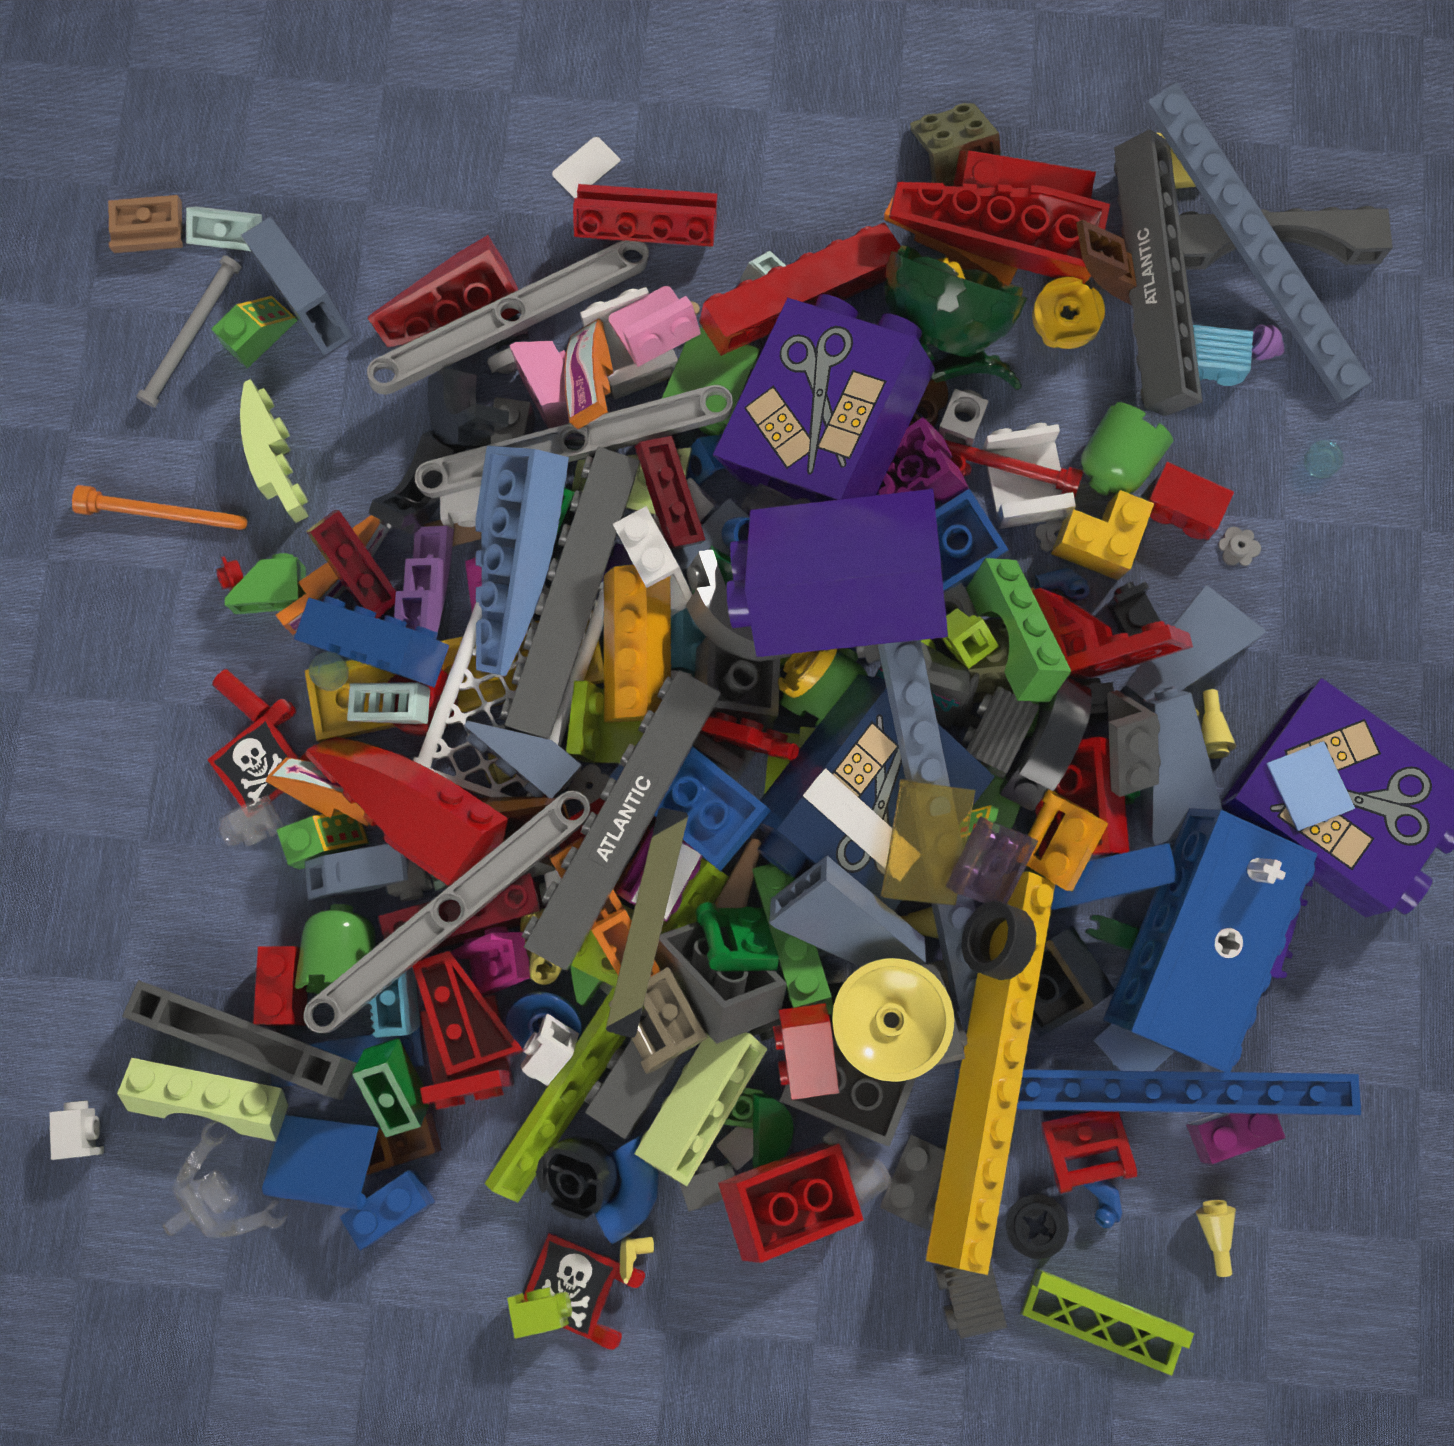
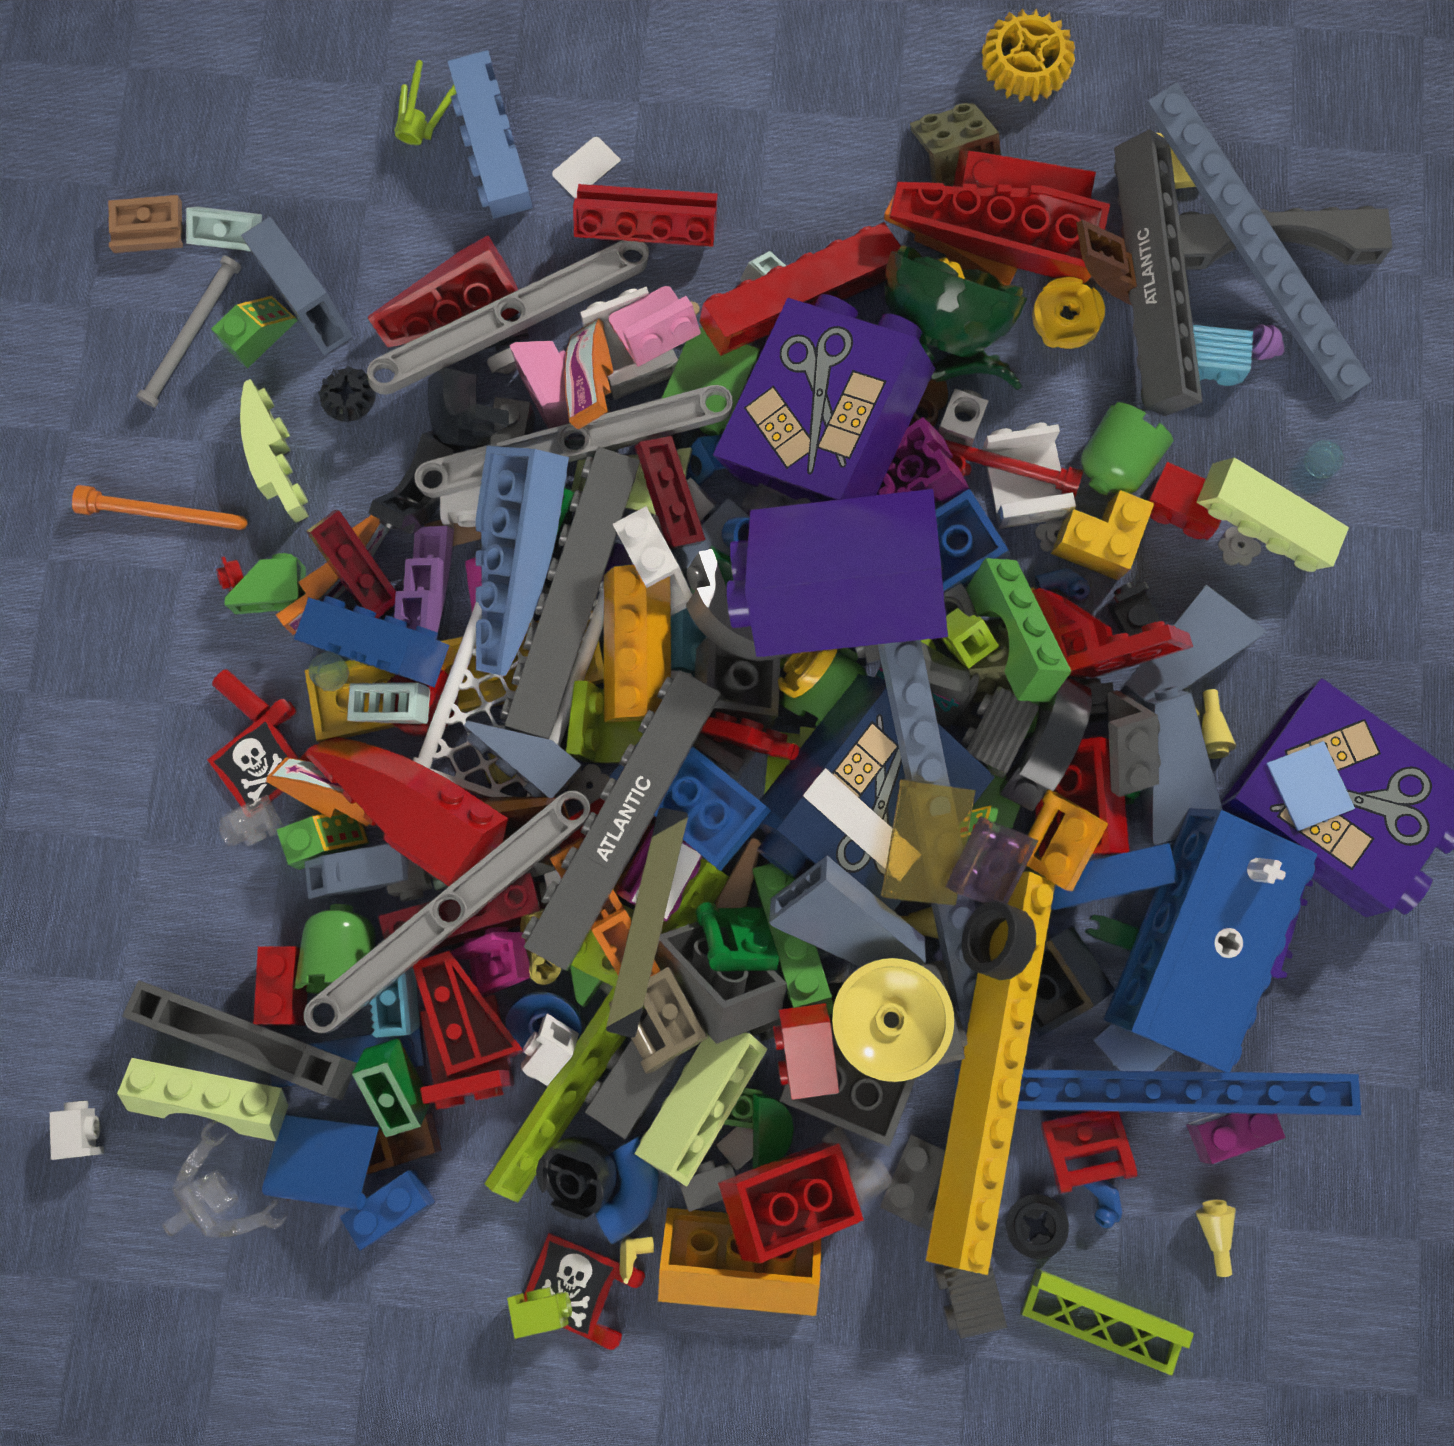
none -> black gear [318,365,376,422]
none -> lime plant [394,60,456,145]
none -> medium blue wedge [447,50,533,219]
none -> light orange slope [658,1208,821,1316]
none -> yellow gear [982,8,1075,103]
none -> yellowish green brick [1197,457,1349,572]

